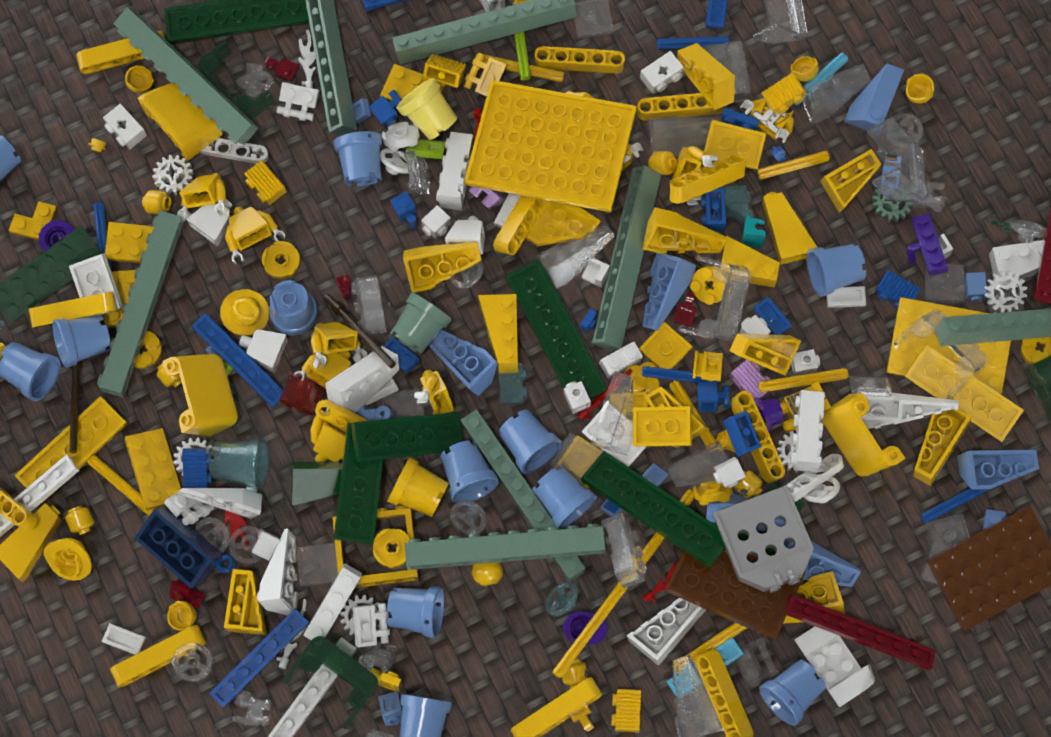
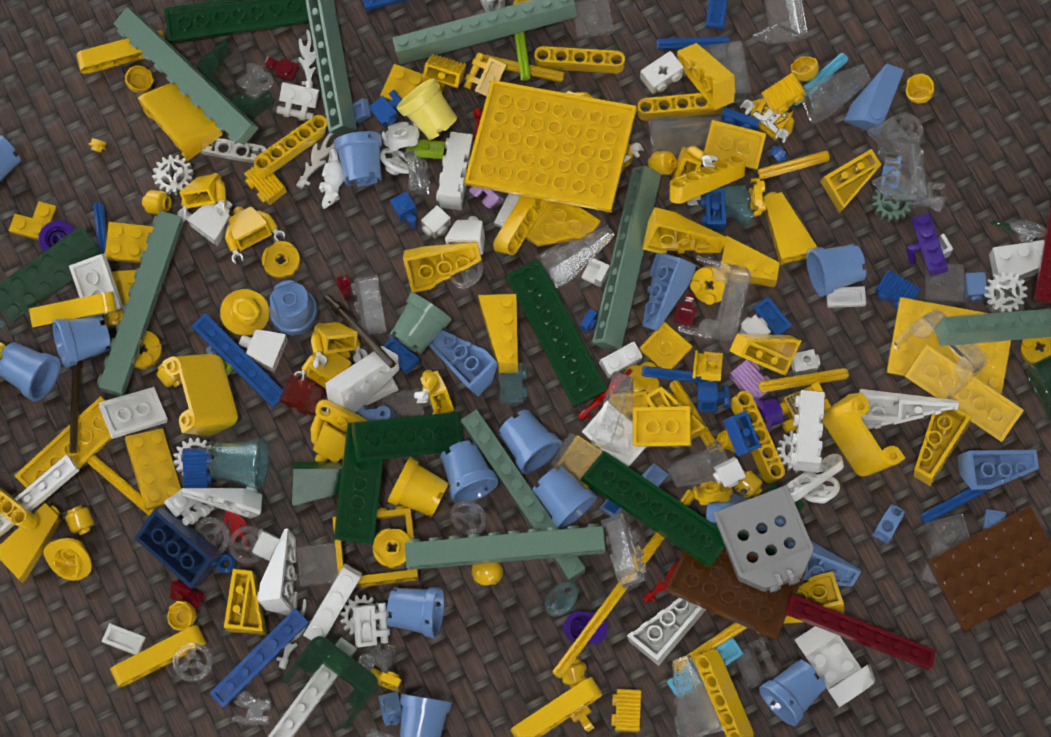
white brick [103,104,147,150] -> none
white brick [564,381,591,414] -> none
teal hinge [742,216,766,249] -> none
clear plate [849,376,892,397] -> none
none -> white plate [99,387,167,439]
none -> yellow beam [253,115,327,179]
none -> white piece [296,133,335,189]
none -> white animal [319,148,344,209]
none -> yellow plate [749,178,766,216]
none -> medium blue leg [872,503,905,544]

